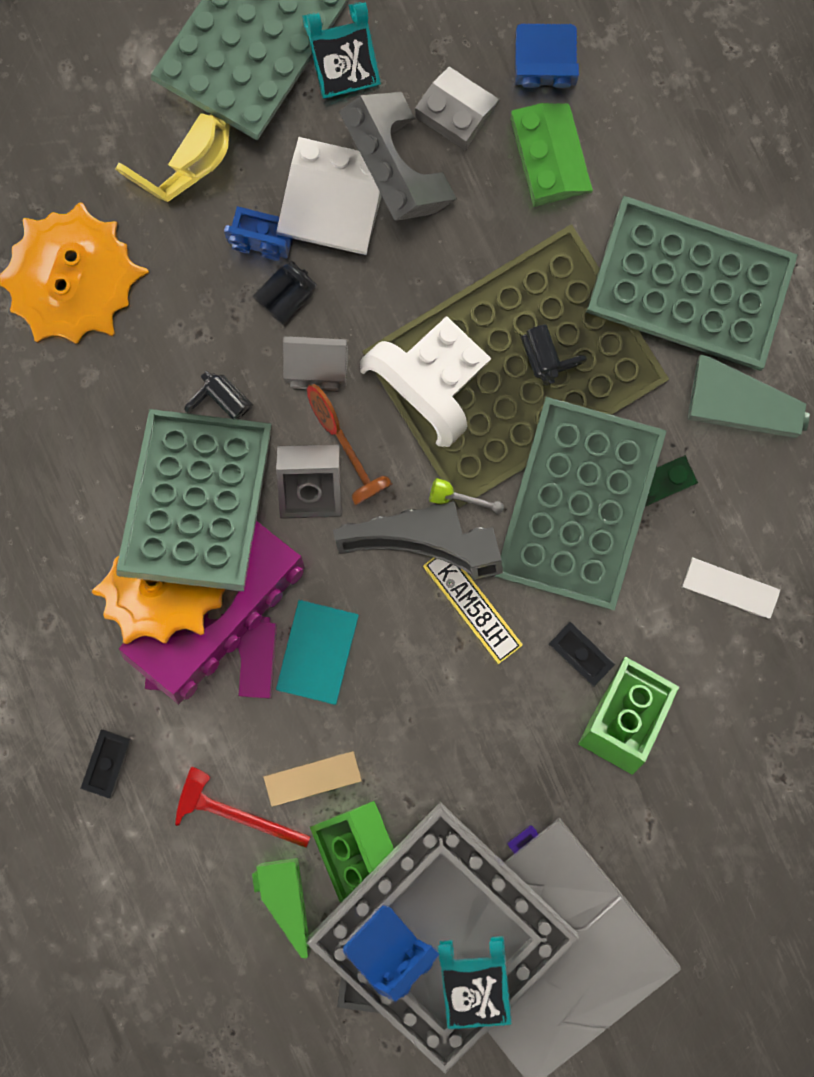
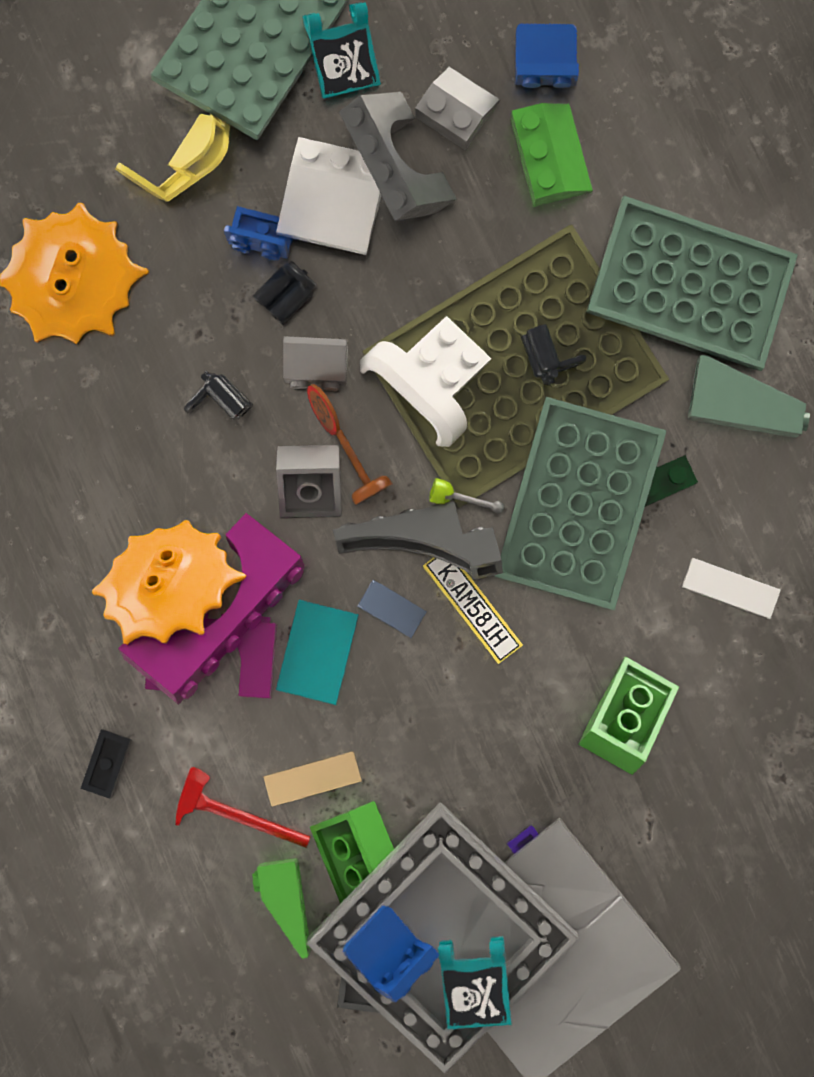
sand green plate [116,409,272,591] -> none
black plate [548,622,615,687] -> none
none -> sand blue slope [358,580,427,638]

